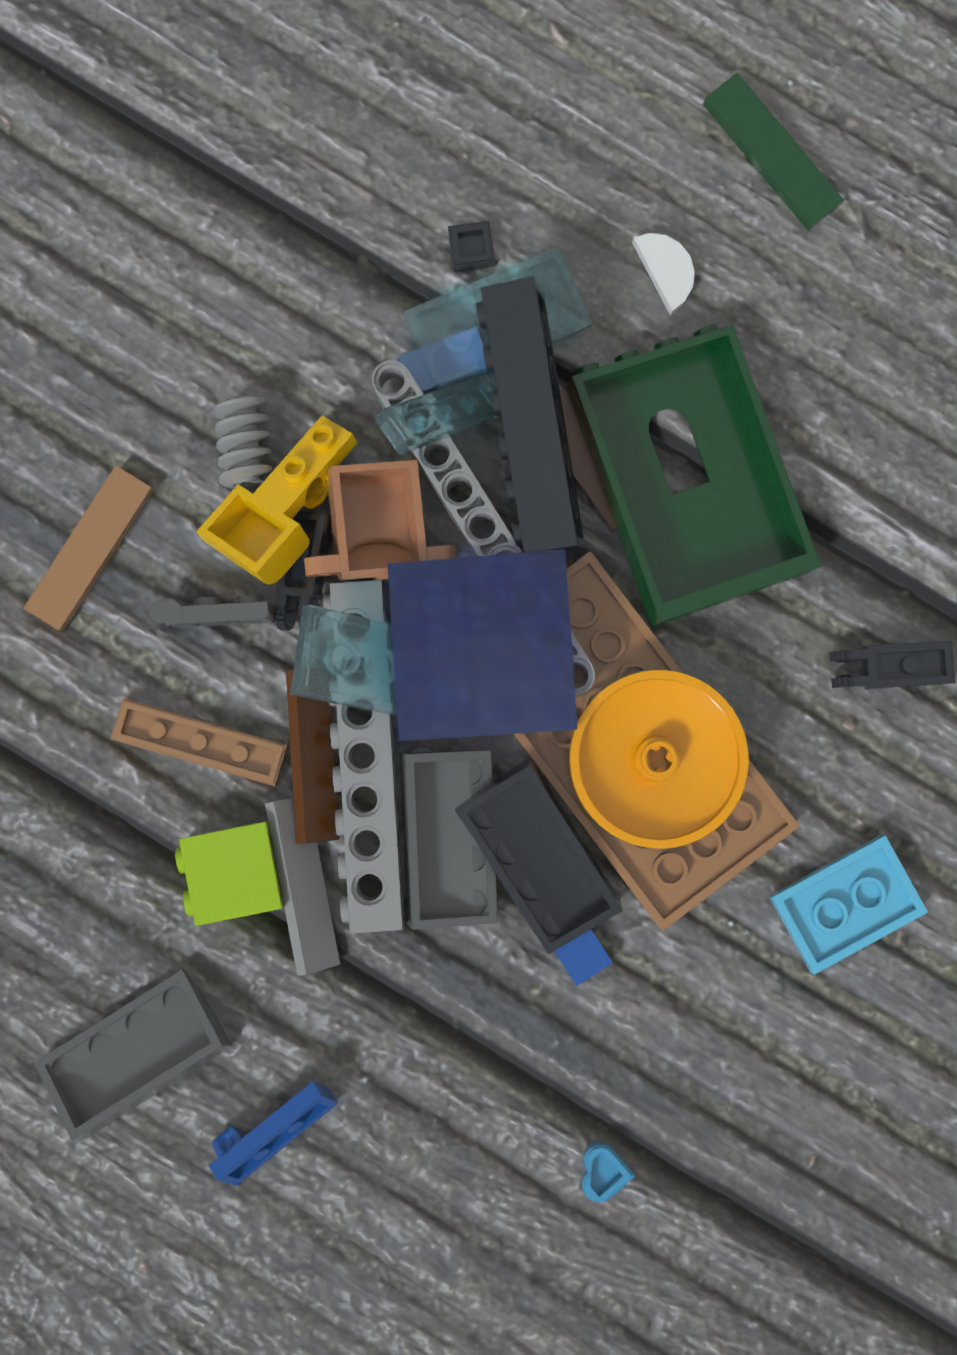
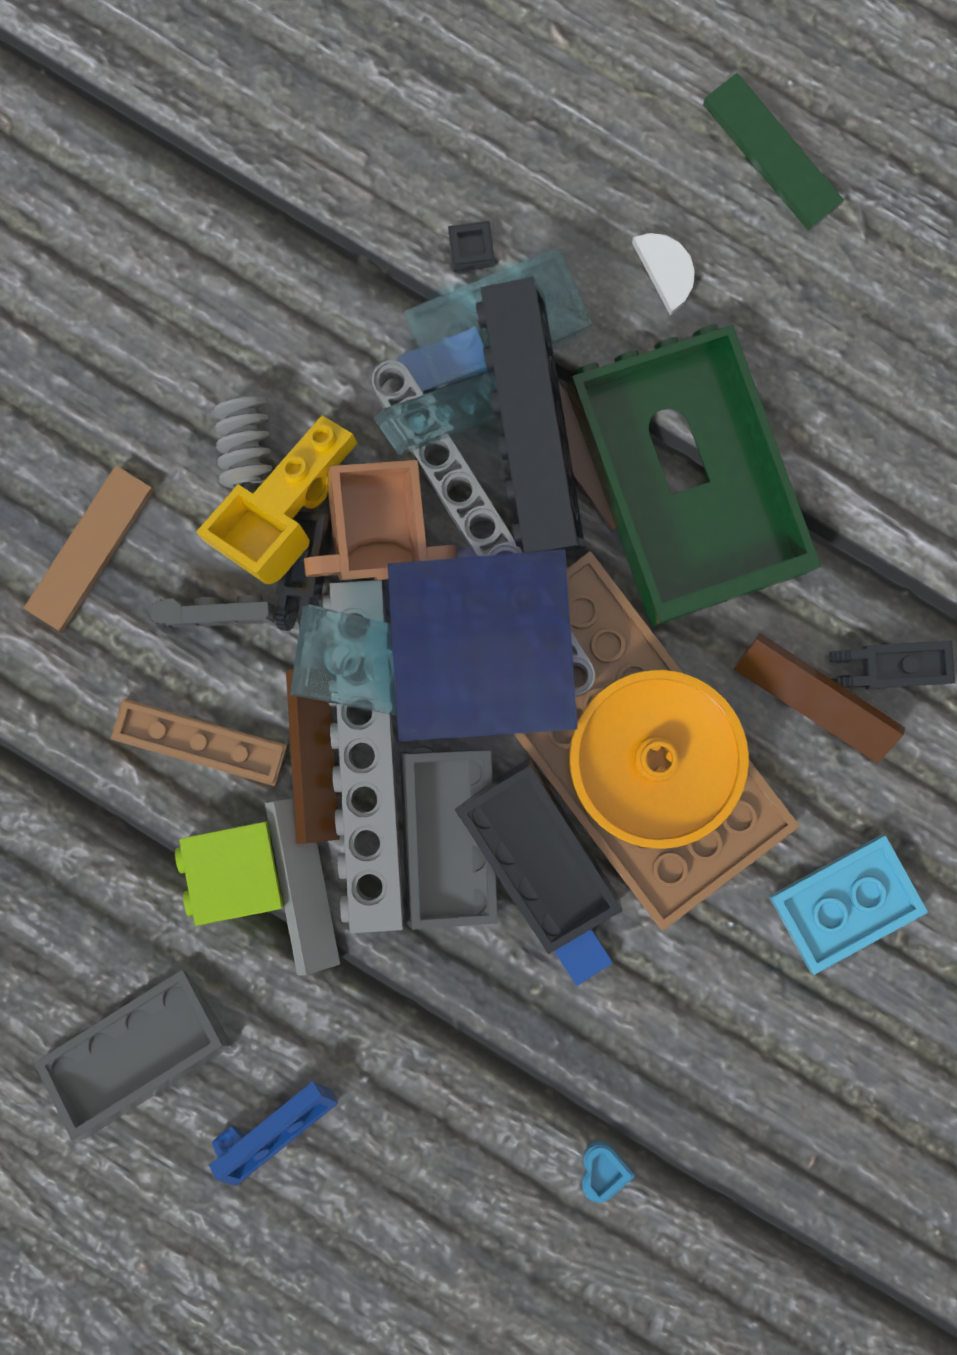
none -> reddish brown tile [734,633,905,764]

